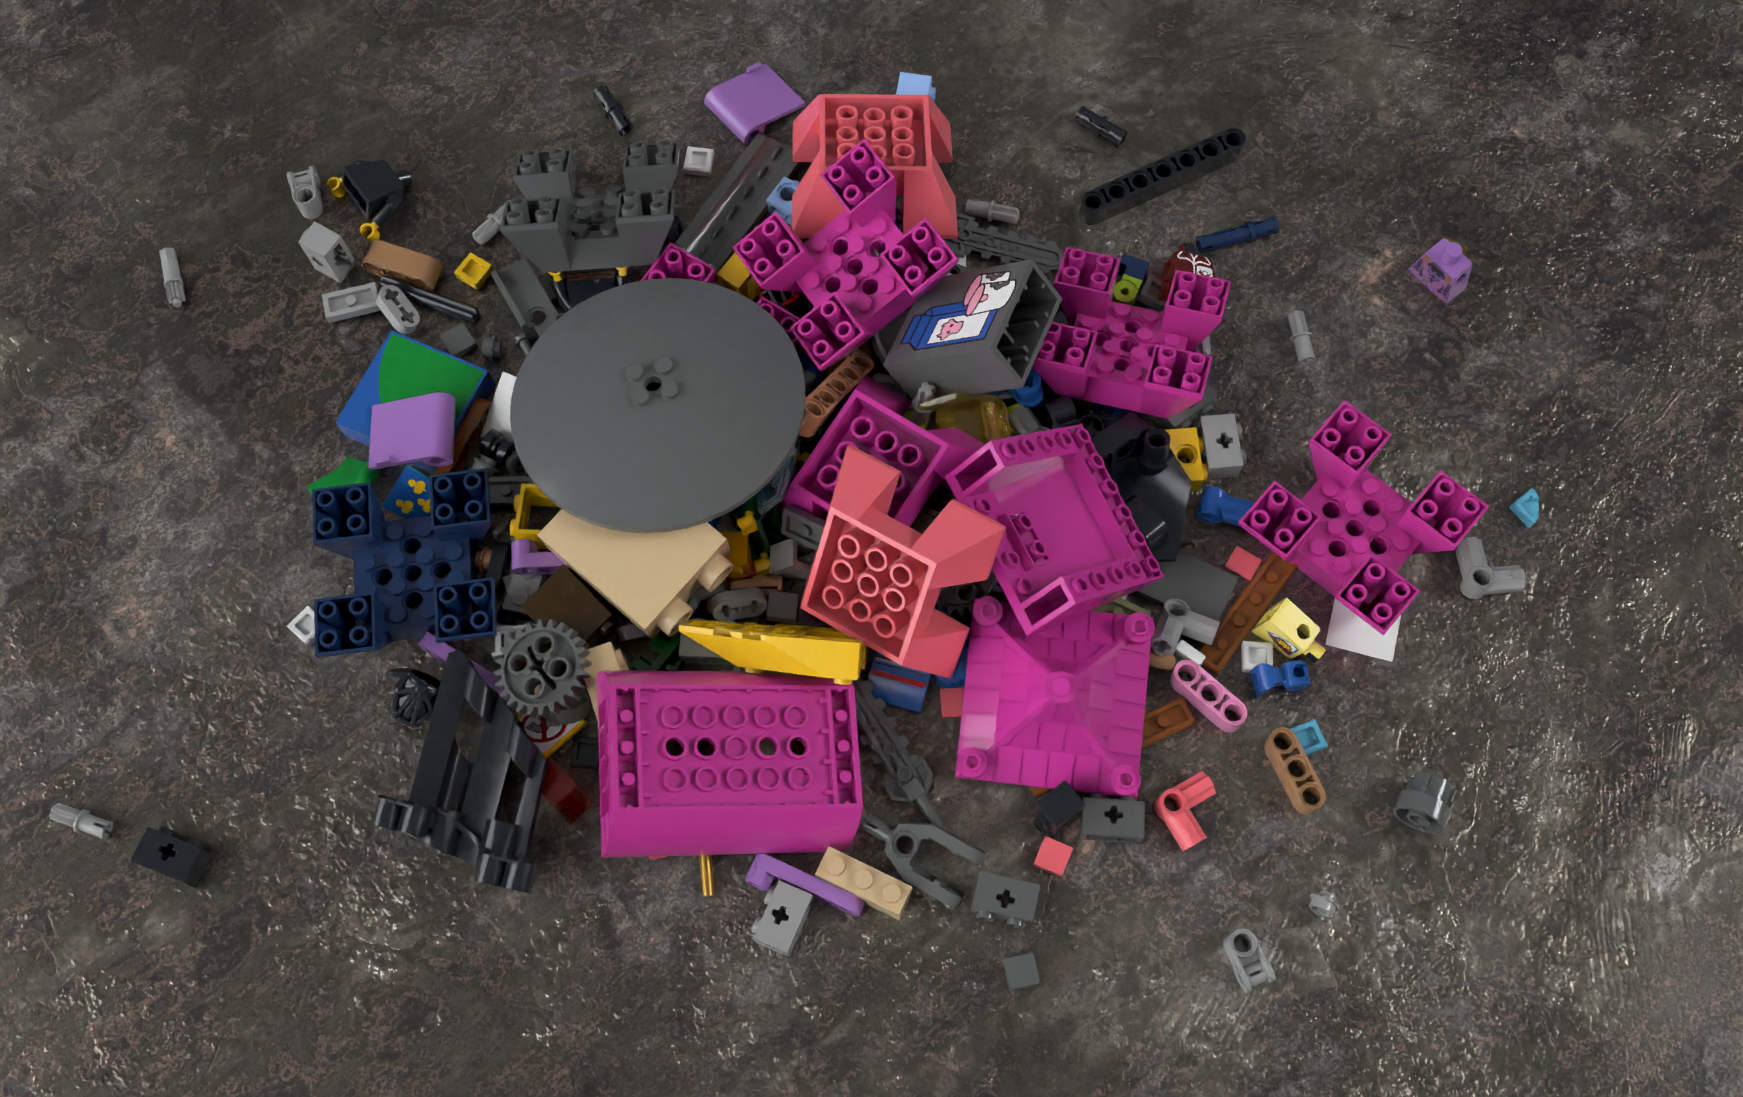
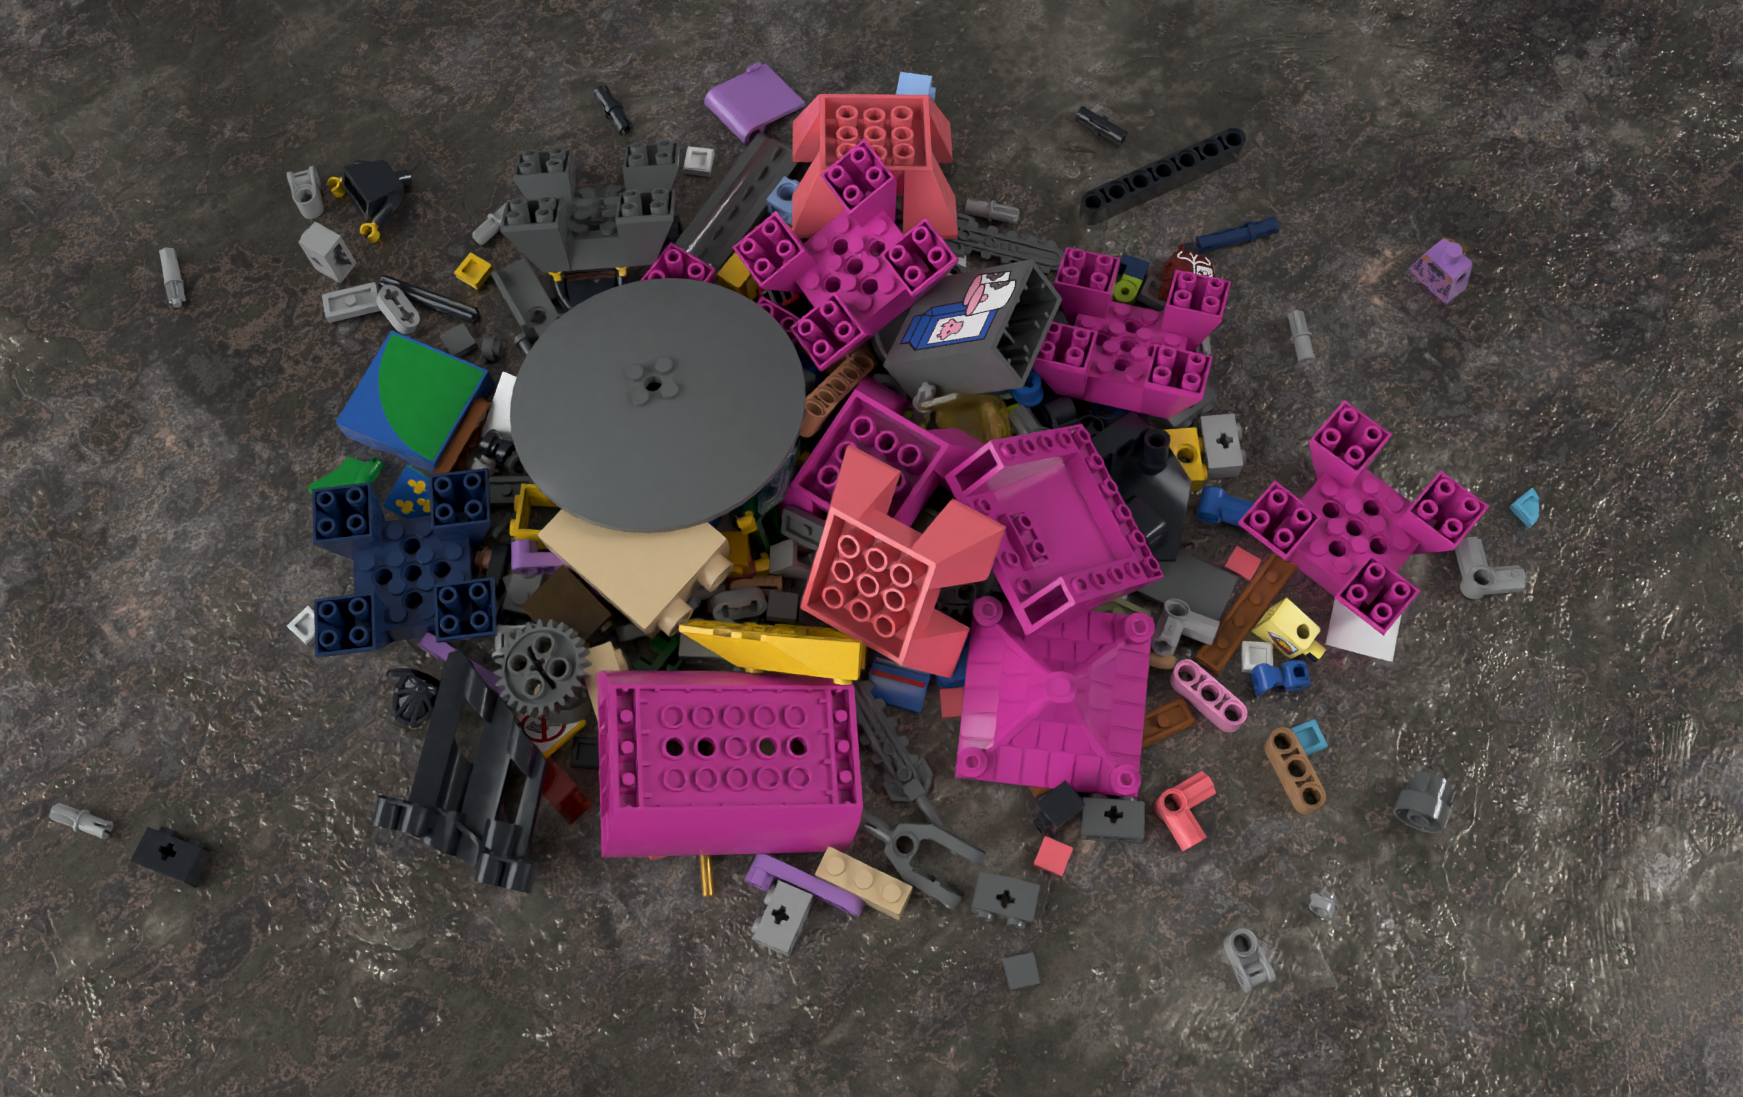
medium nougat beam [362,240,444,291] -> none
medium lavender door [369,392,456,470] -> none
white tile [1173,640,1206,667] -> none

